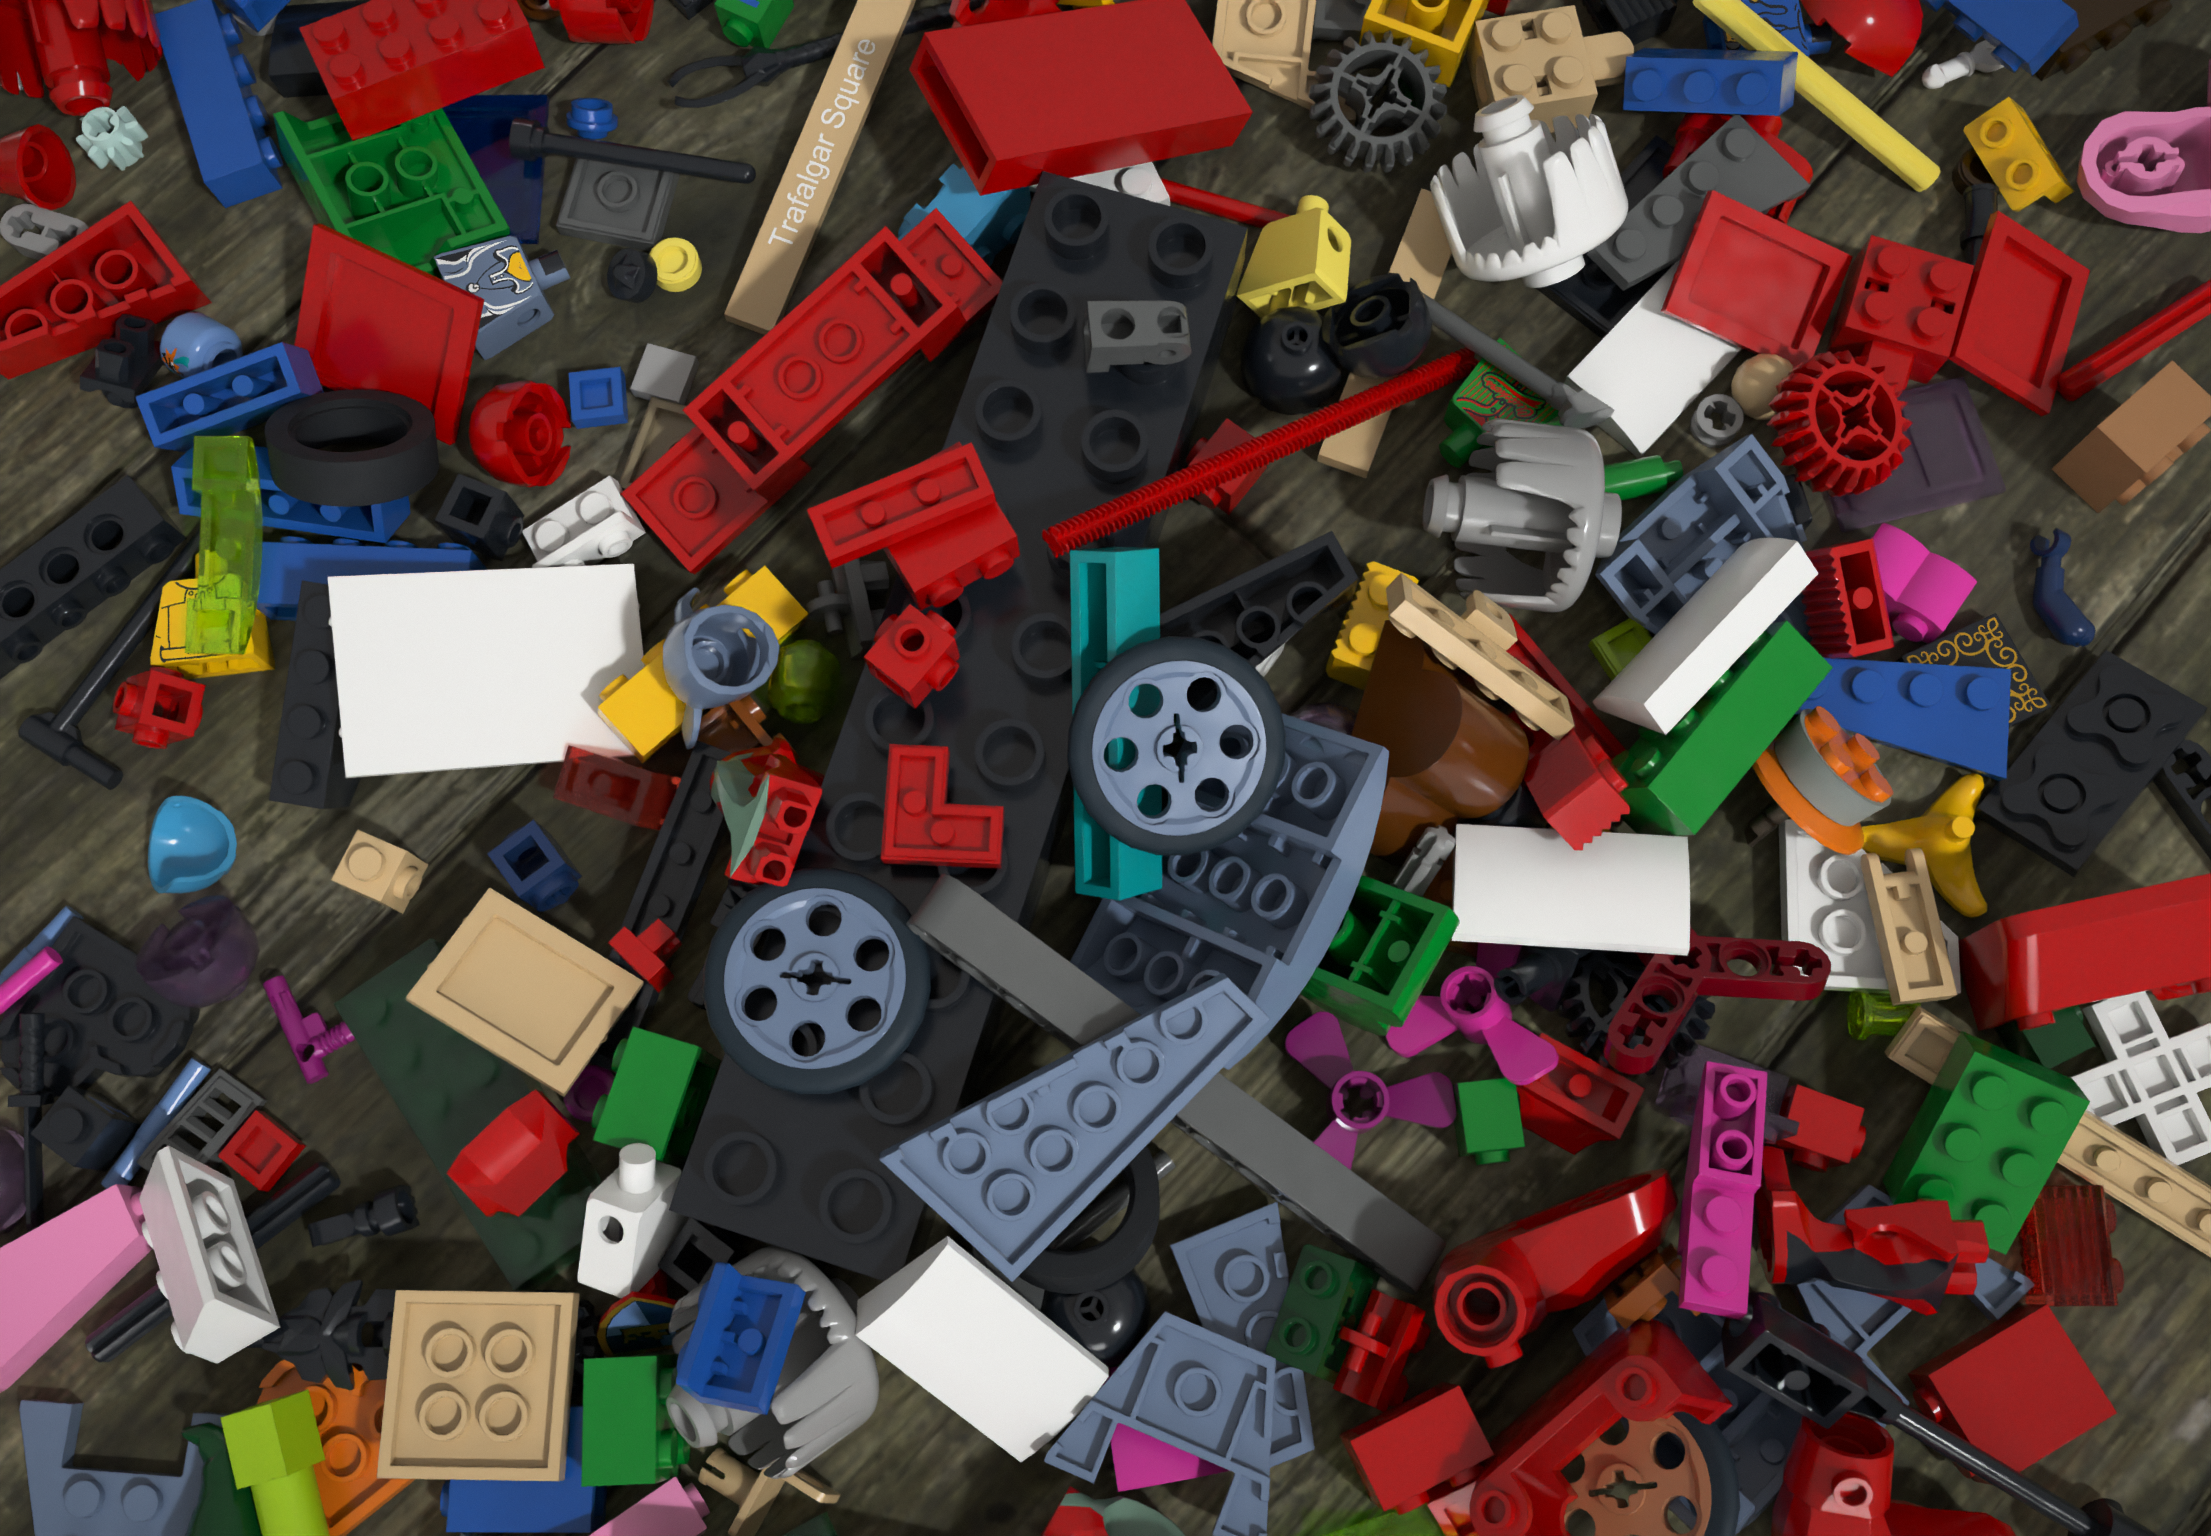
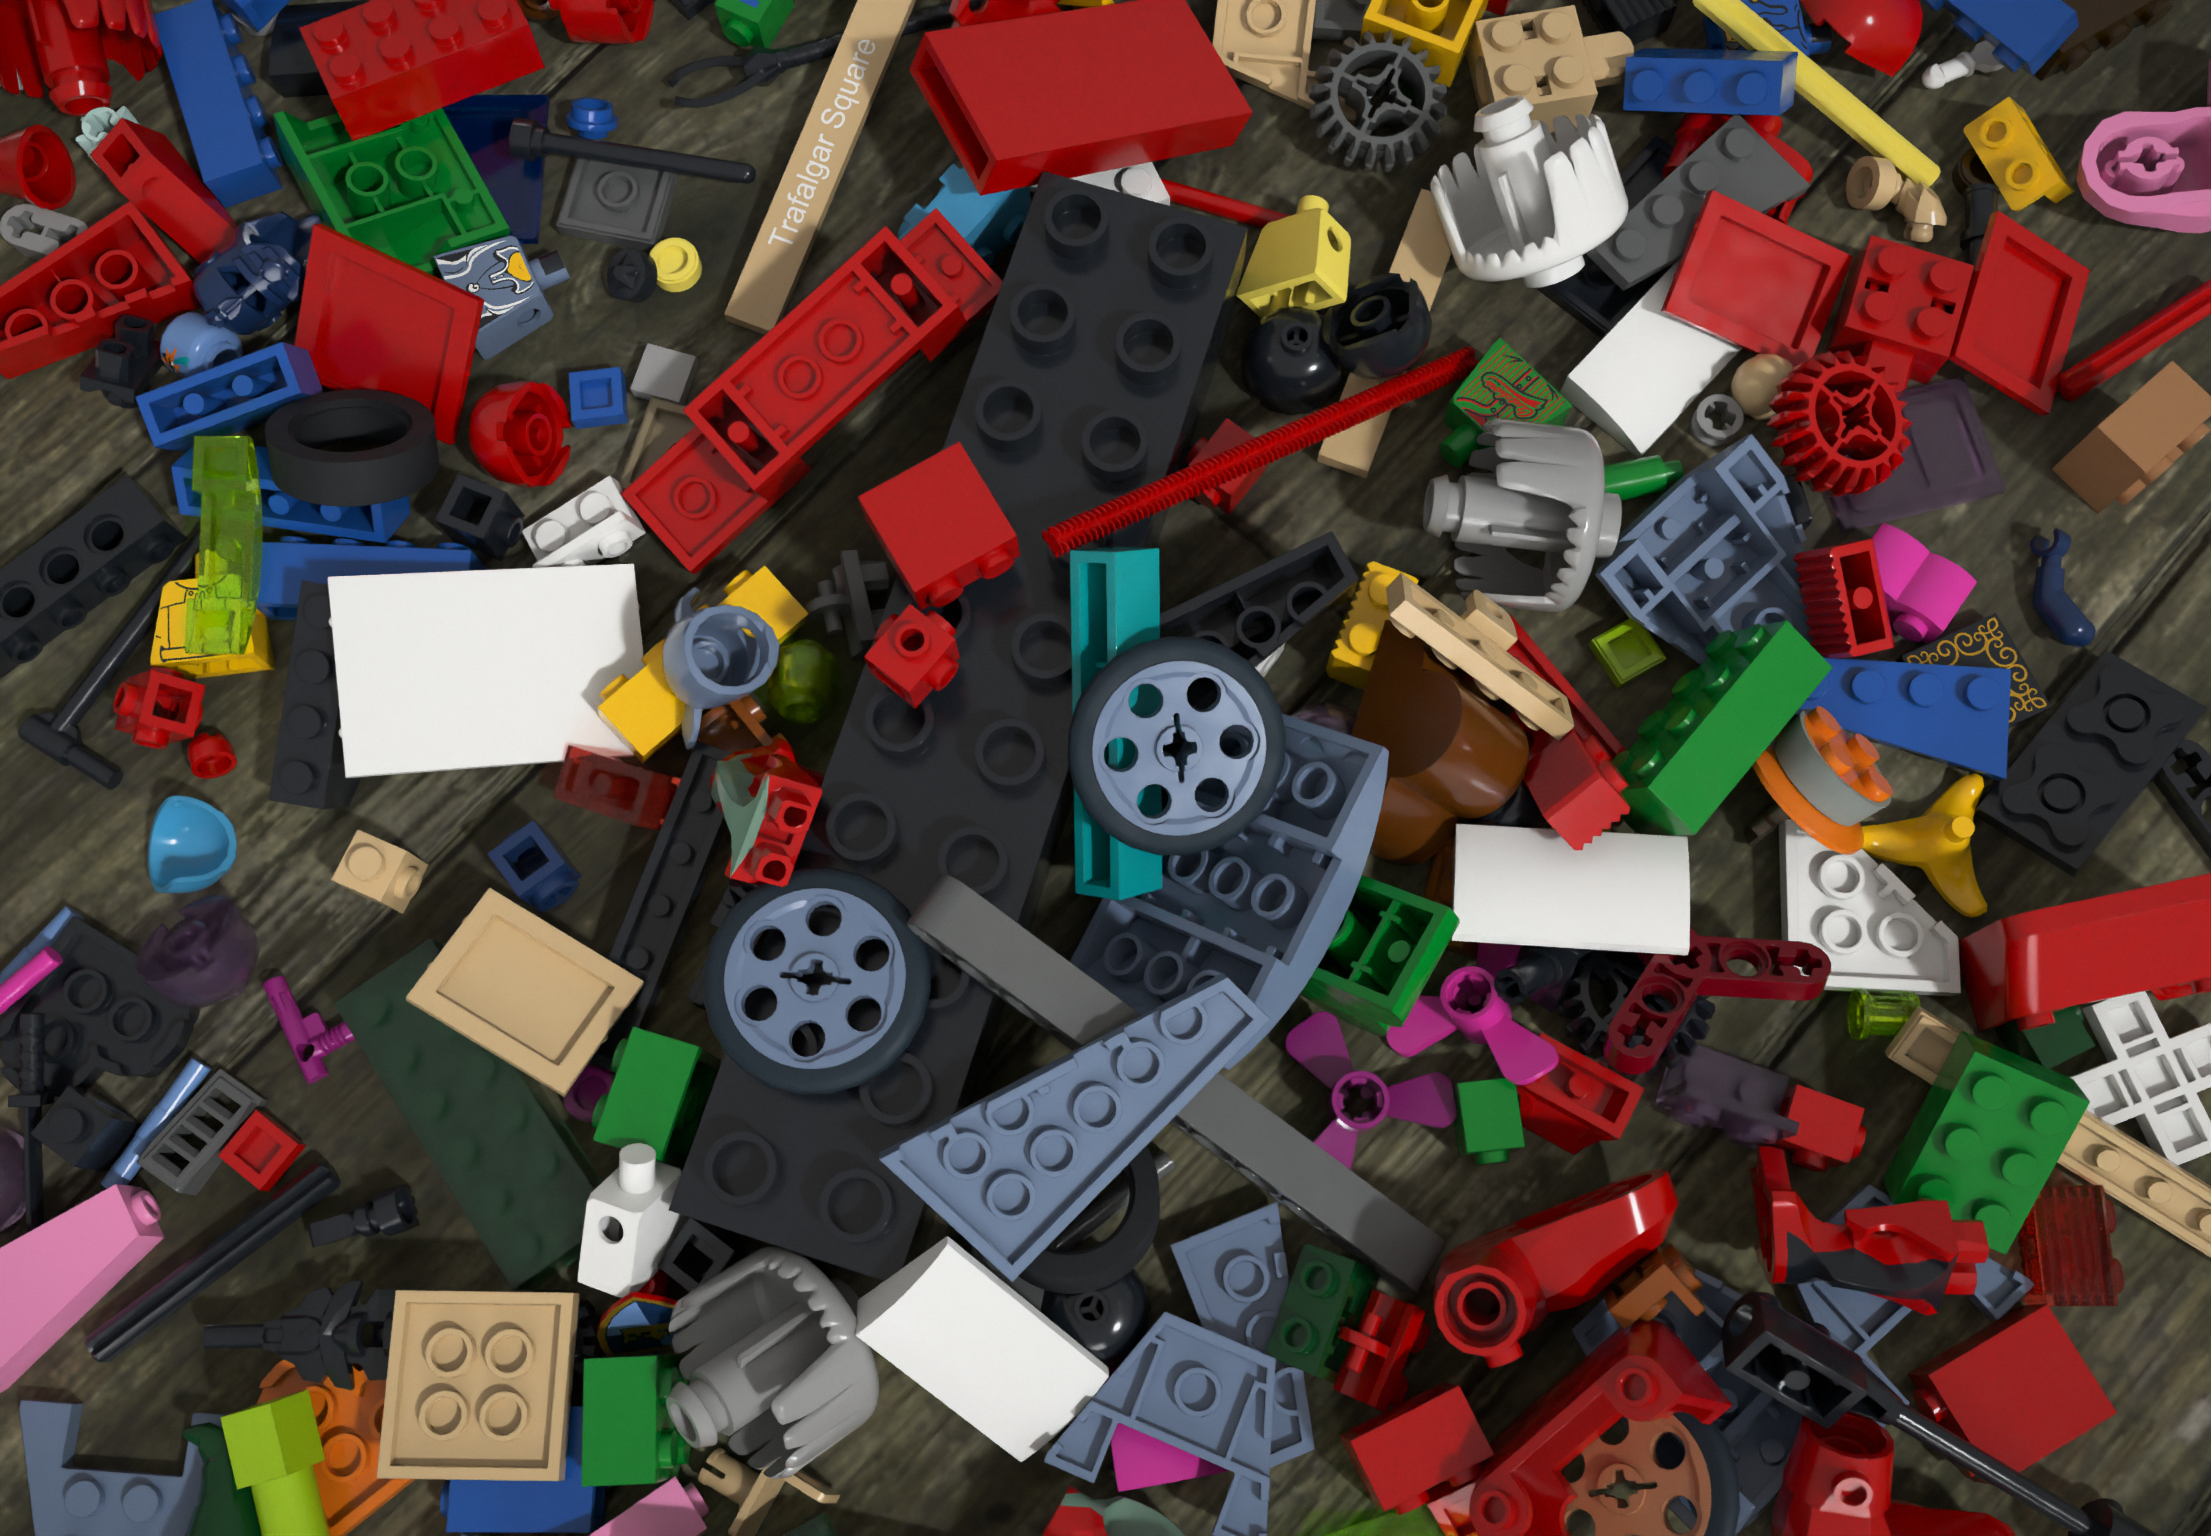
white slope [139,1145,280,1364] -> none
red slope [447,1089,580,1217] -> none
red tile [608,918,682,993] -> none
blue bracket [676,1262,806,1415] -> none
red plate [807,442,996,569] -> none
red tile [881,744,1005,869] -> none
dark grey leg [1082,301,1192,373] -> none
light grey axle [1390,825,1455,897] -> none
dark grey piece [1422,292,1615,428] -> none
white slope [1592,538,1818,735] -> none
dark pink slope [1677,1061,1767,1320] -> none
tan hinge [1861,848,1957,1006] -> none
none -> red slope [90,118,238,264]
none -> red hinge [187,732,237,779]
none -> dark blue helmet [193,211,321,335]
none -> tan arm [1846,156,1947,243]

